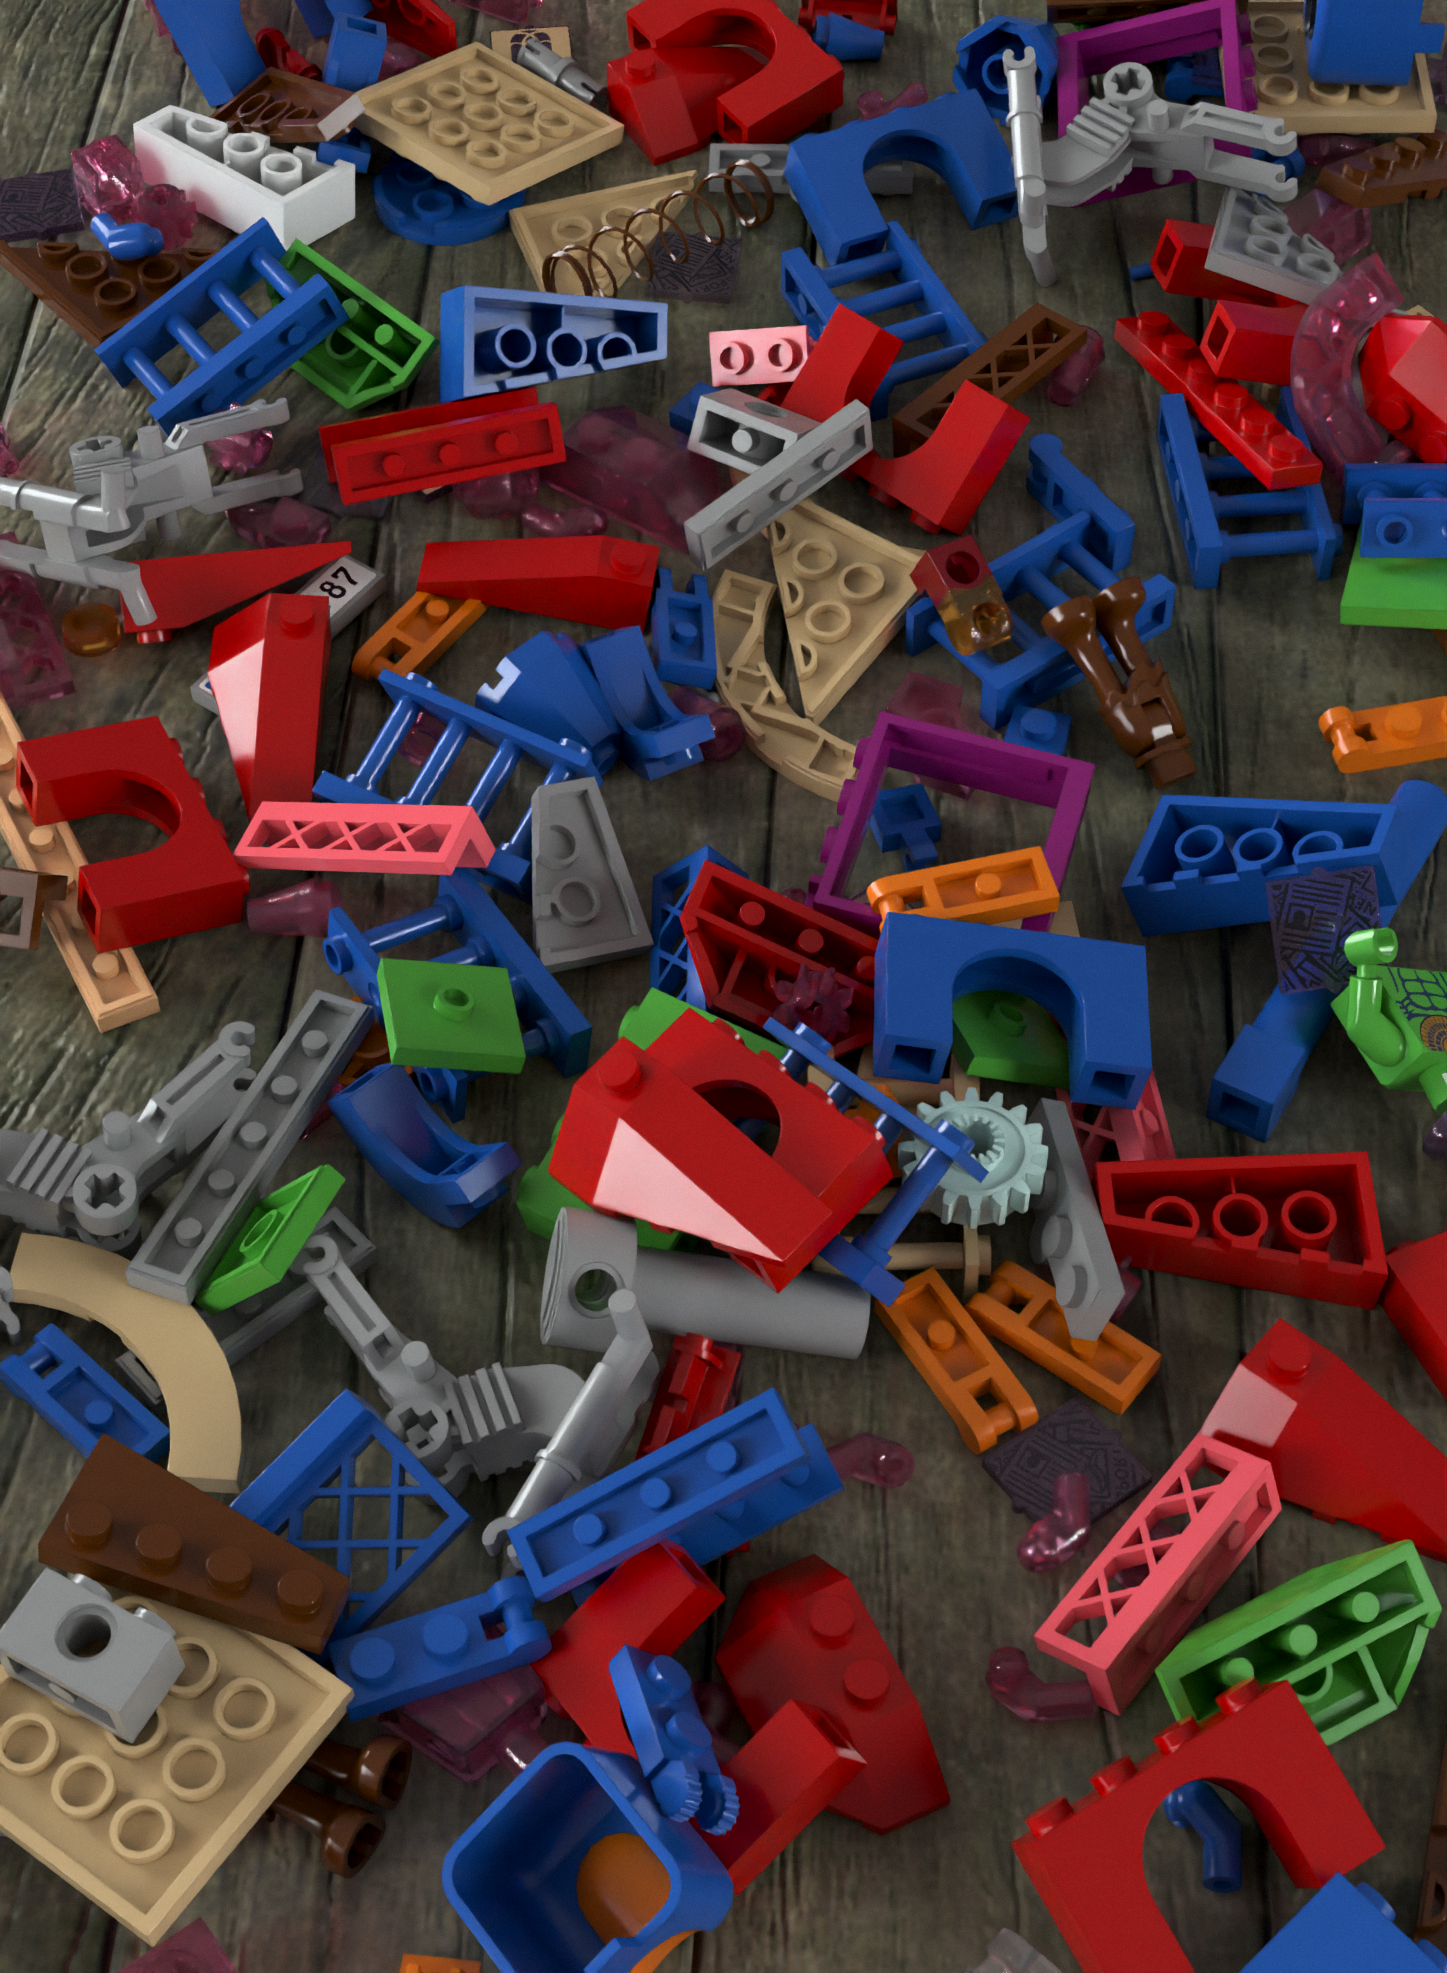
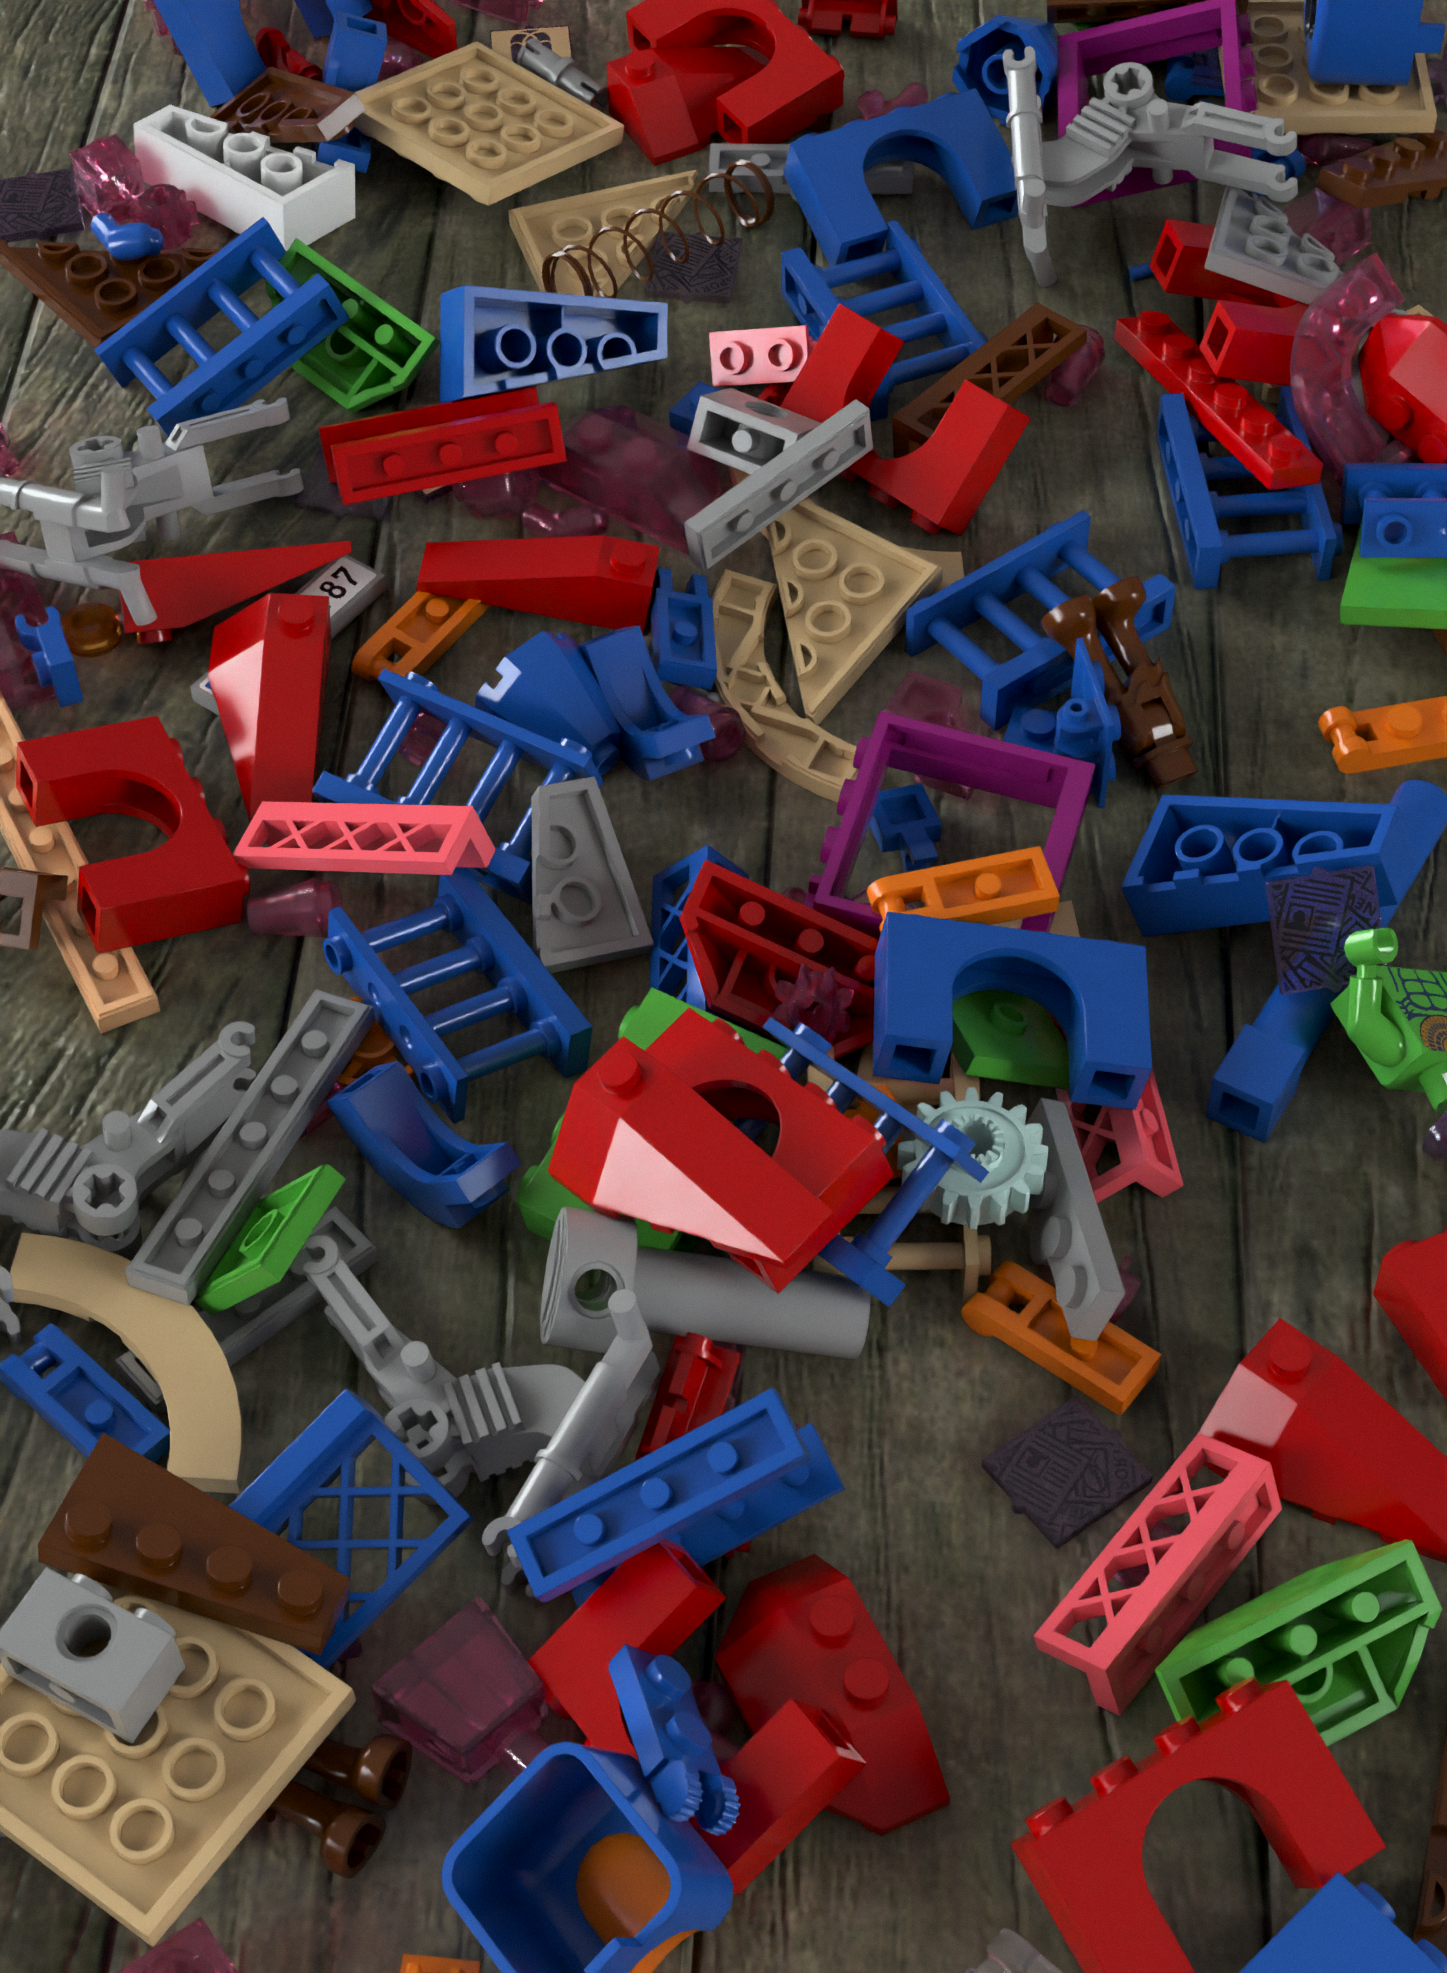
clear pink gear [205,402,273,475] -> none
clear pink plate [224,495,332,549] -> none
blue plate [327,1576,552,1723] -> none
blue tile [372,152,526,246] -> none
bright green plate [376,958,526,1074] -> none
blue cone [812,12,884,61] -> none
clear pink arm [826,1432,915,1489] -> none
orange plate [874,1267,1039,1455] -> none
leg [909,534,1013,656] -> none
clear pink arm [985,1646,1093,1723] -> none
clear pink arm [1016,1473,1090,1573] -> none
blue plate [1026,434,1135,573] -> none
red wedge [1091,1151,1388,1310] -> none
blue arm [1163,1780,1242,1893] -> none
none -> blue plate [15,606,83,707]
none -> blue hinge [1053,638,1121,808]

